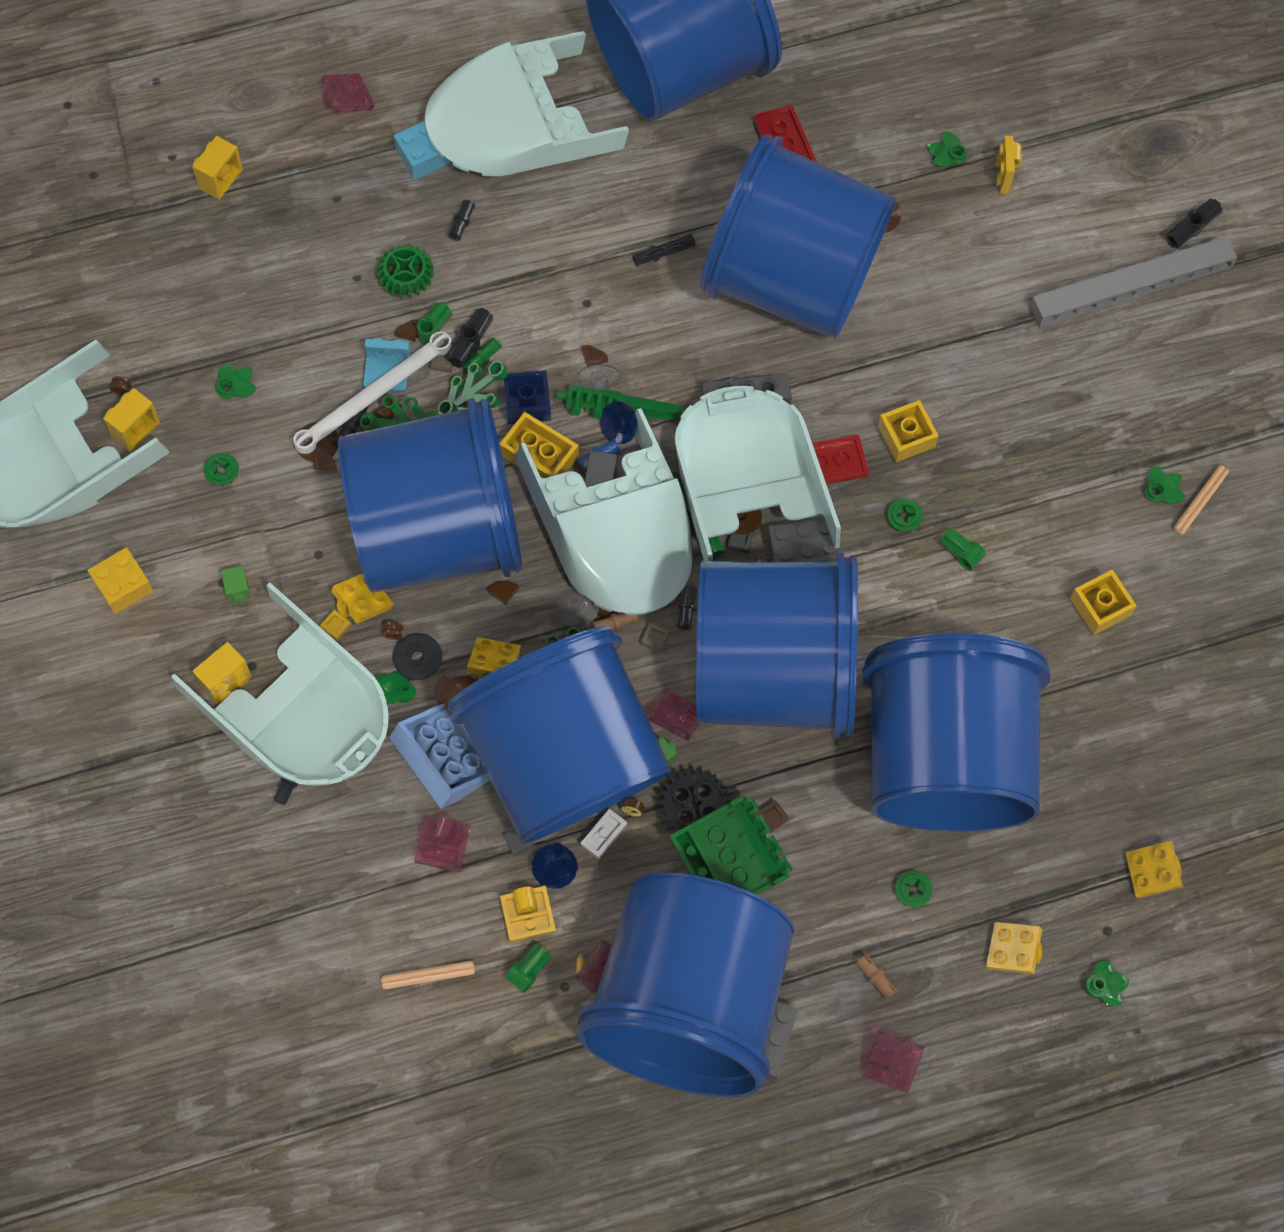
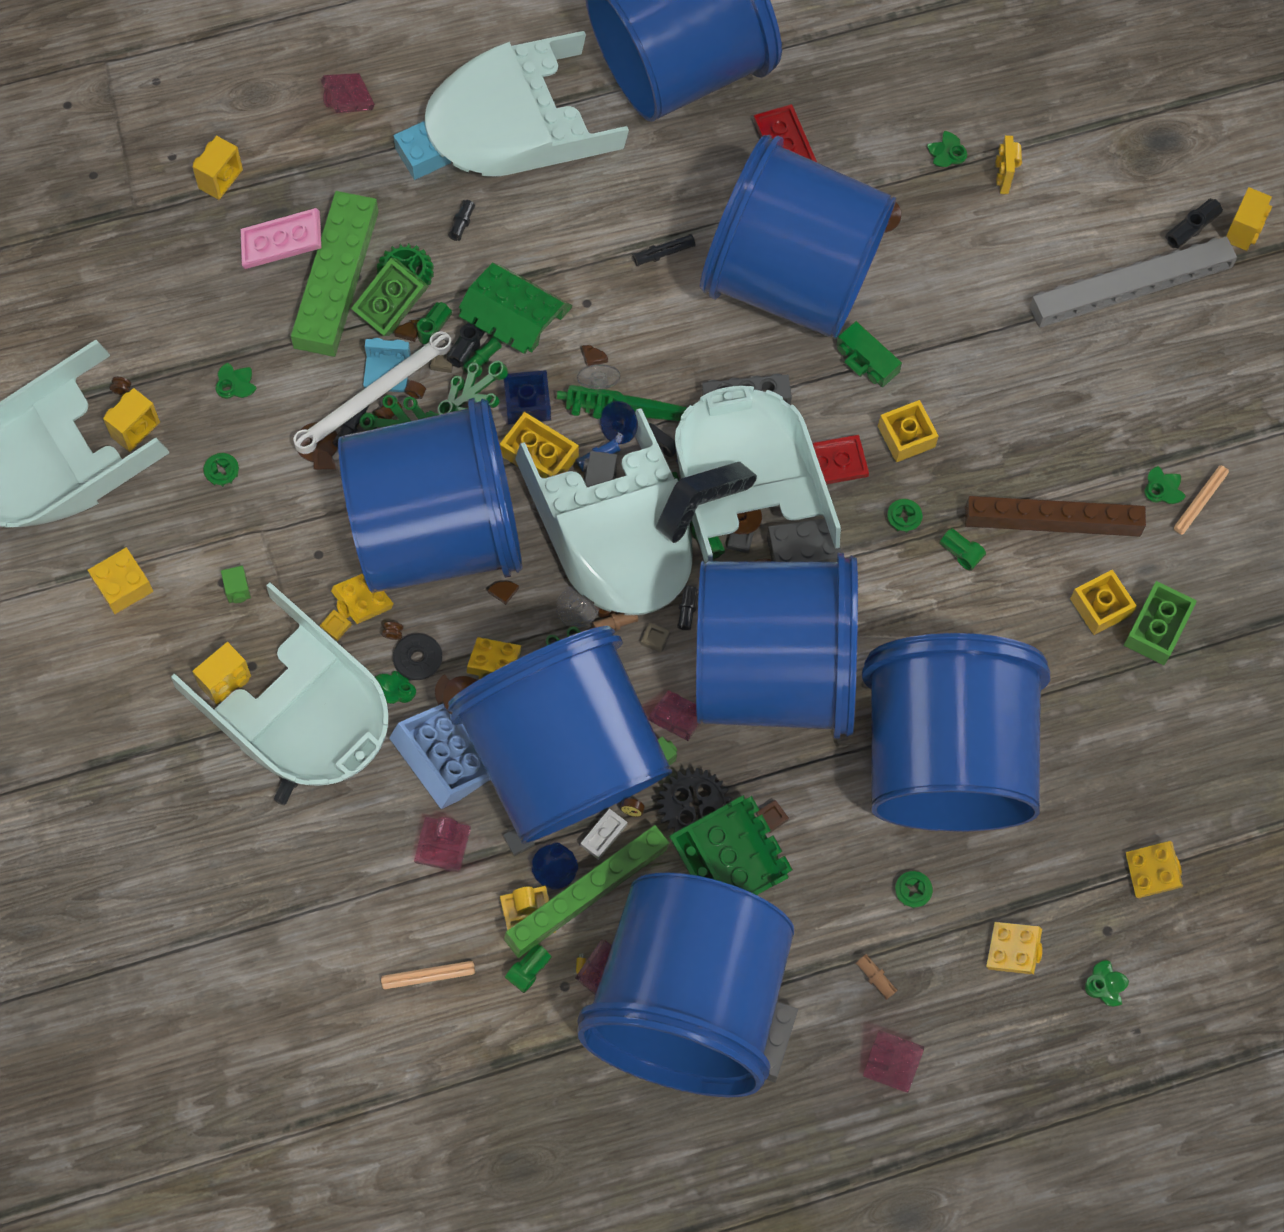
none -> bright pink tile [241,208,322,269]
none -> bright green brick [291,191,379,357]
none -> bright green brick [351,258,429,336]
none -> reddish brown axle [405,380,426,399]
none -> green slope [459,262,573,354]
none -> bright green brick [504,825,669,958]
none -> black beam [648,423,676,457]
none -> black beam [656,462,757,543]
none -> green piece [836,321,902,387]
none -> reddish brown brick [965,496,1146,537]
none -> bright green brick [1123,581,1197,665]
none -> yellow brick [1226,187,1272,251]

